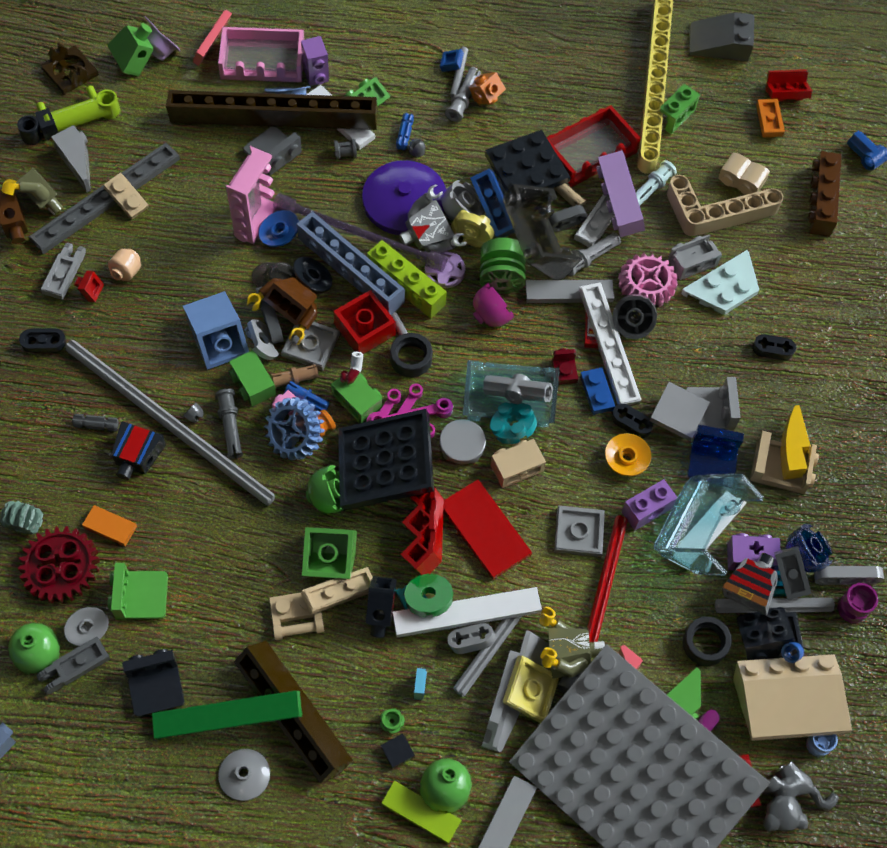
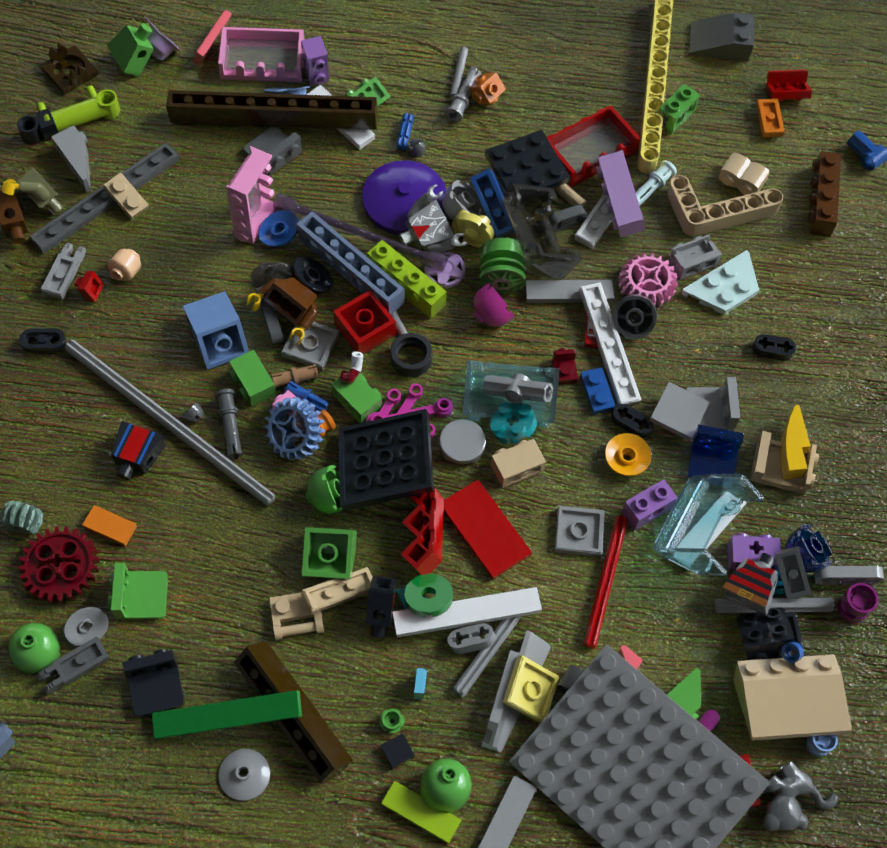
dark grey axle [72,414,119,431] -> none
light grey piece [245,319,280,360] -> none
dark grey bush [334,139,357,160] -> none
blue tile [440,49,464,72] -> none
olive torso [539,607,605,679] -> none
light grey pin [561,232,621,277] -> none
black tyre [683,616,732,666] -> none

